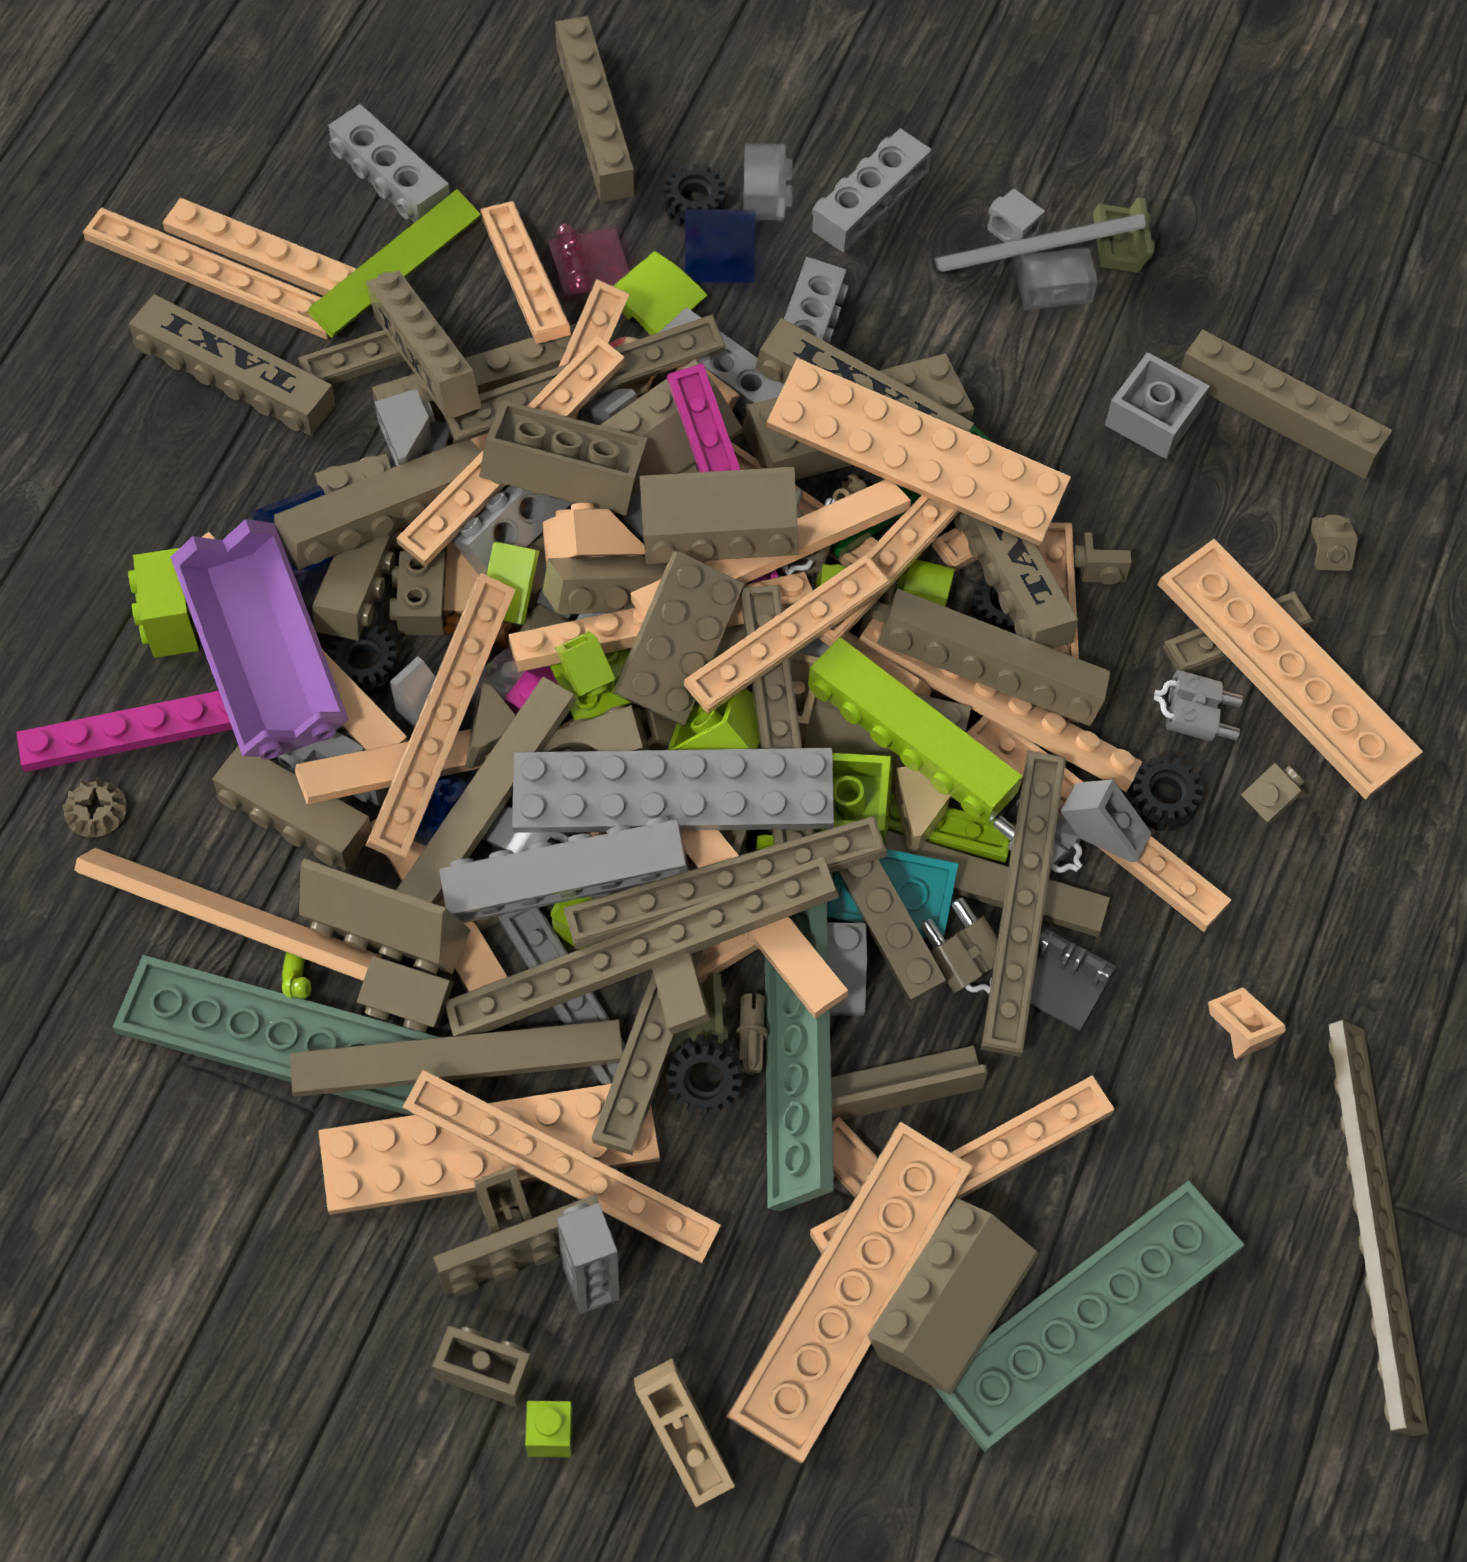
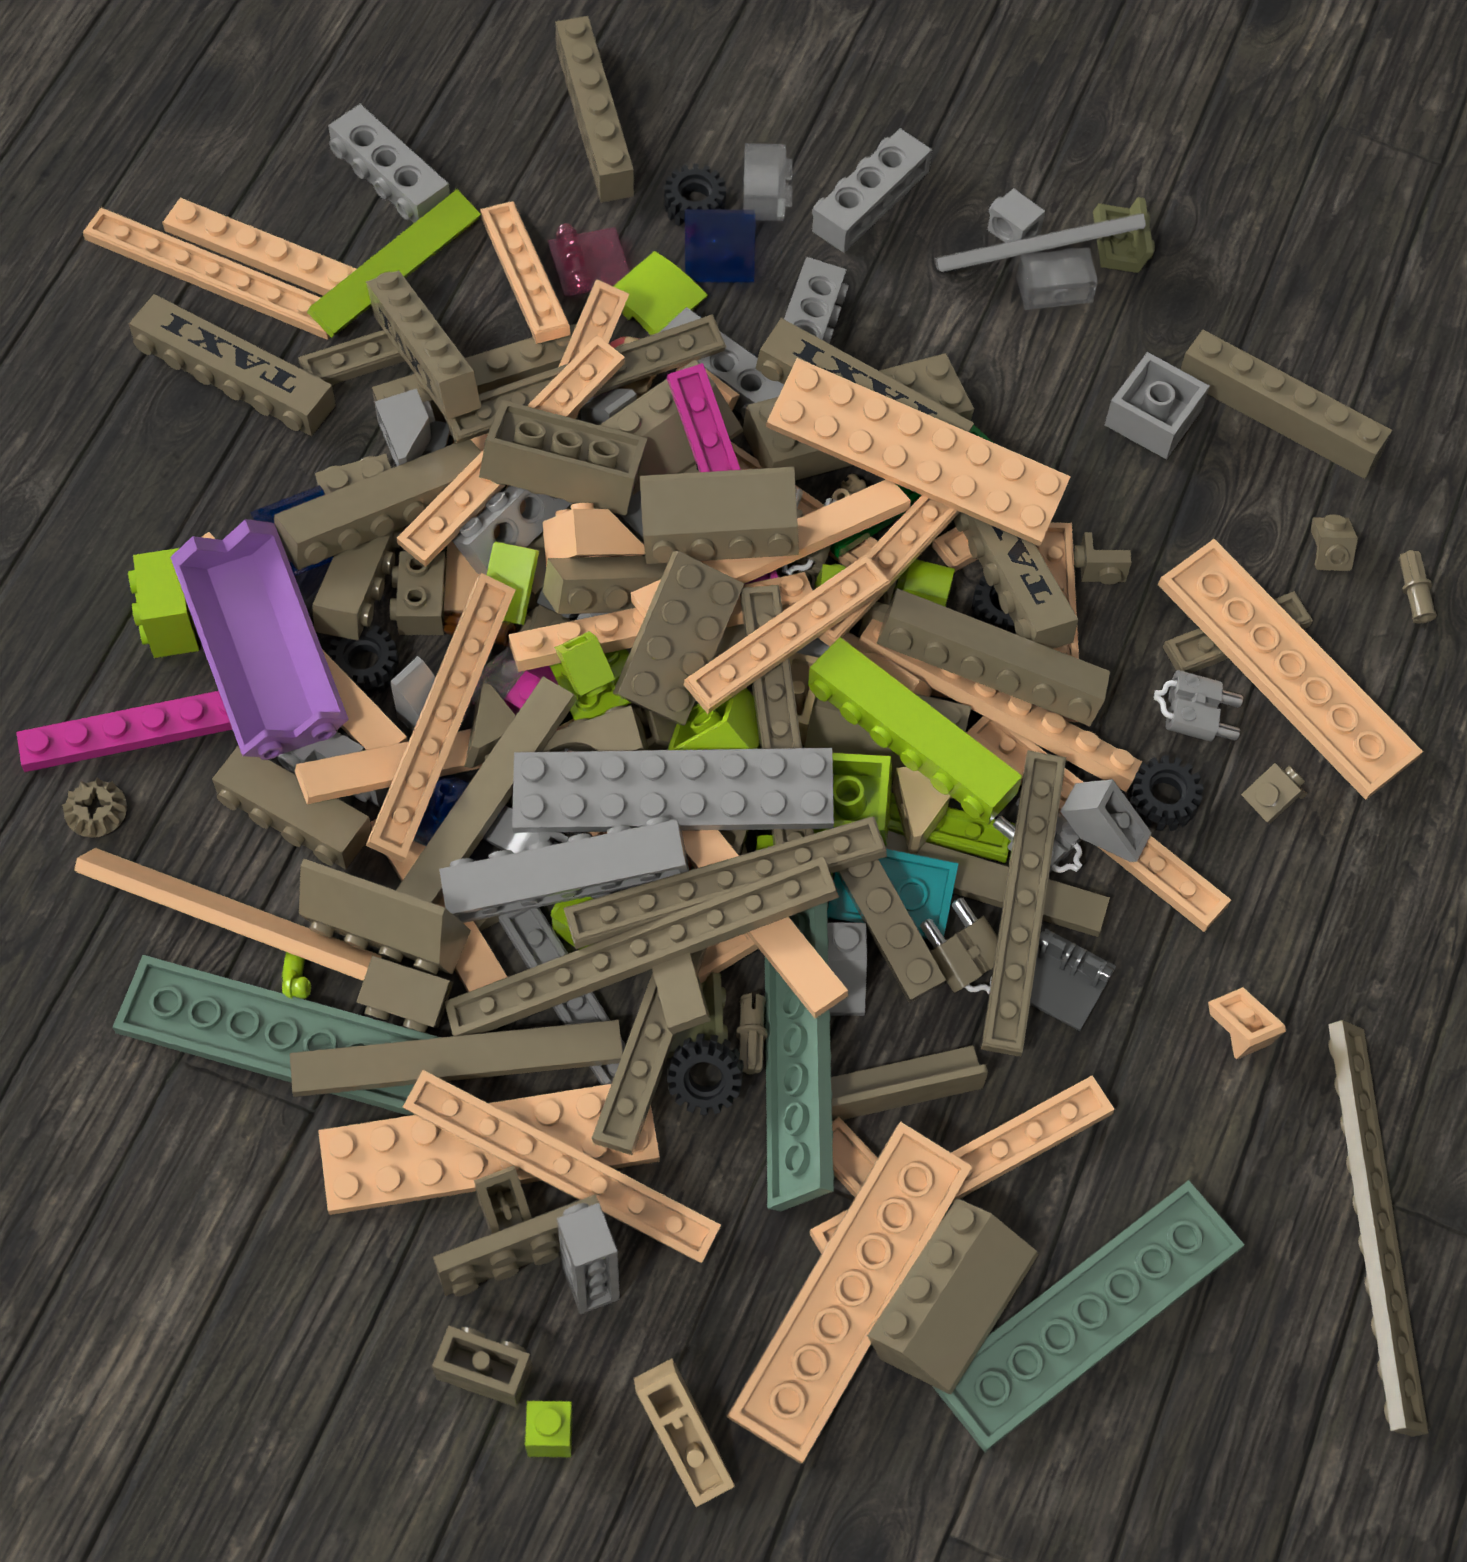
none -> dark tan axle [1399,550,1437,624]

